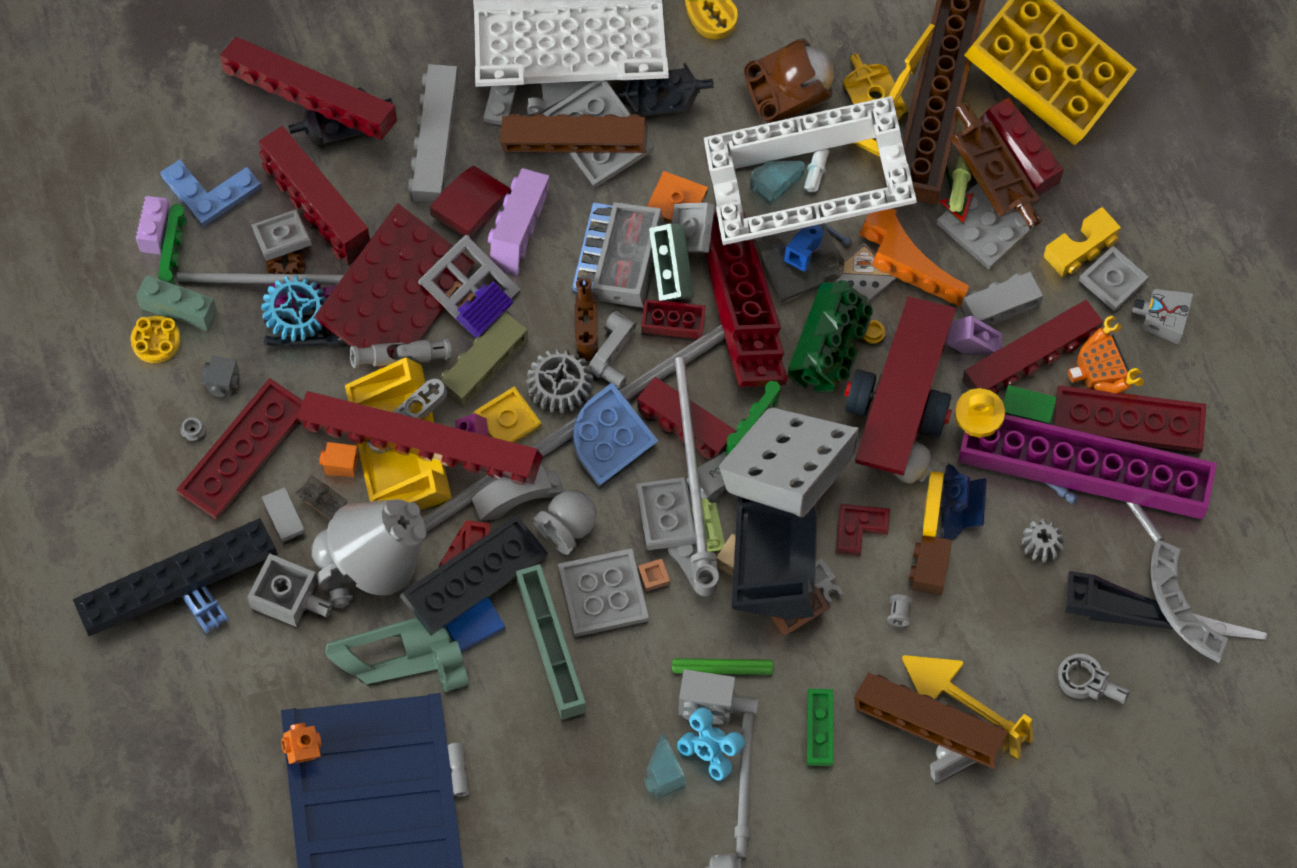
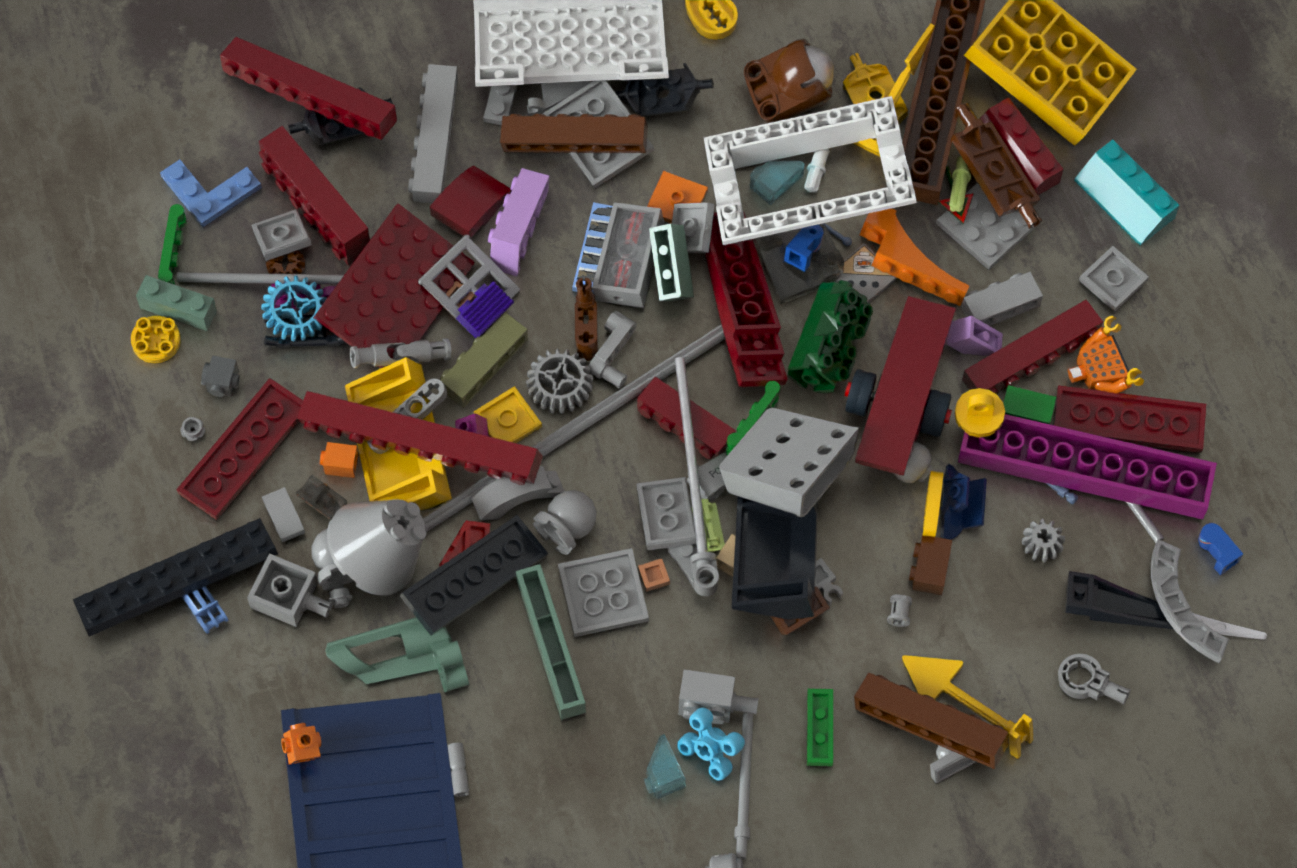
lavender brick [135,196,171,254] -> none
blue tile [445,598,506,653] -> none
medium blue plate [573,383,658,487] -> none
dark red piece [641,299,706,339] -> none
bright green axle [672,658,773,675] -> none
dark red tile [836,504,890,556] -> none
yellow plate [862,320,885,344] -> none
yellow arch [1043,207,1121,277] -> none
light grey torso [1132,289,1193,345] -> none
none -> slope [1074,140,1179,246]
none -> blue leg [1198,523,1243,575]

